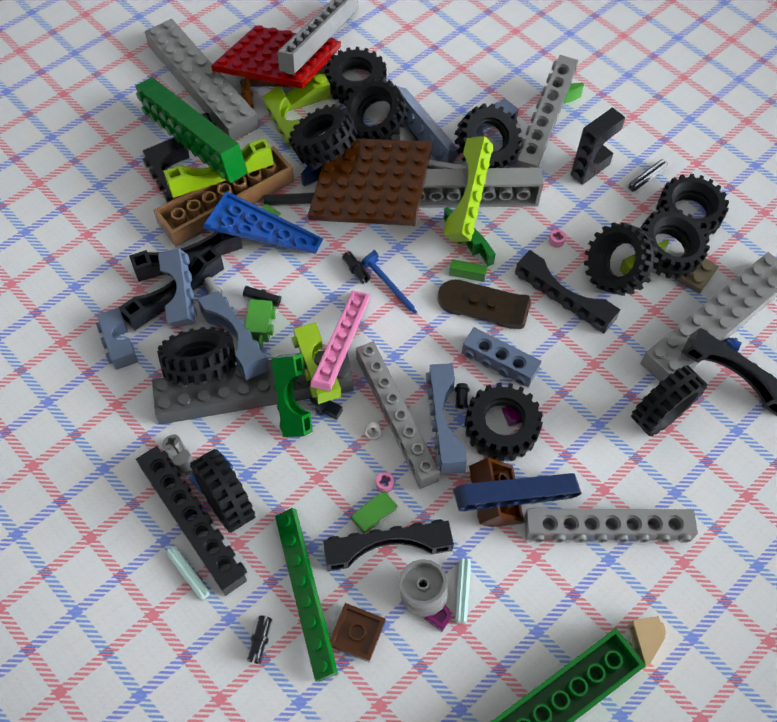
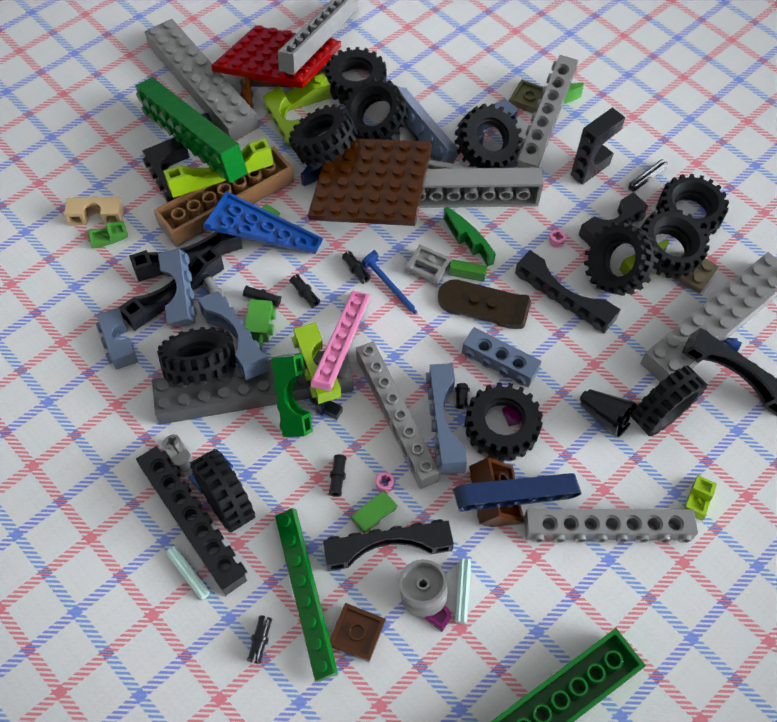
black axle [264,193,314,205] -> none
white hinge [365,422,381,439] -> none
lime arch [444,136,493,242] -> none
tan slope [628,616,666,669] -> none
none -> tan arch [64,196,124,226]
none -> bright green slope [88,221,128,248]
none -> black pin [289,274,320,308]
none -> black pin [329,454,347,497]
none -> light grey plate [405,244,452,286]
none -> olive tile [509,79,543,113]
none -> black arch [578,192,648,247]
none -> black cone [579,389,637,437]
none -> lime slope [684,475,717,521]

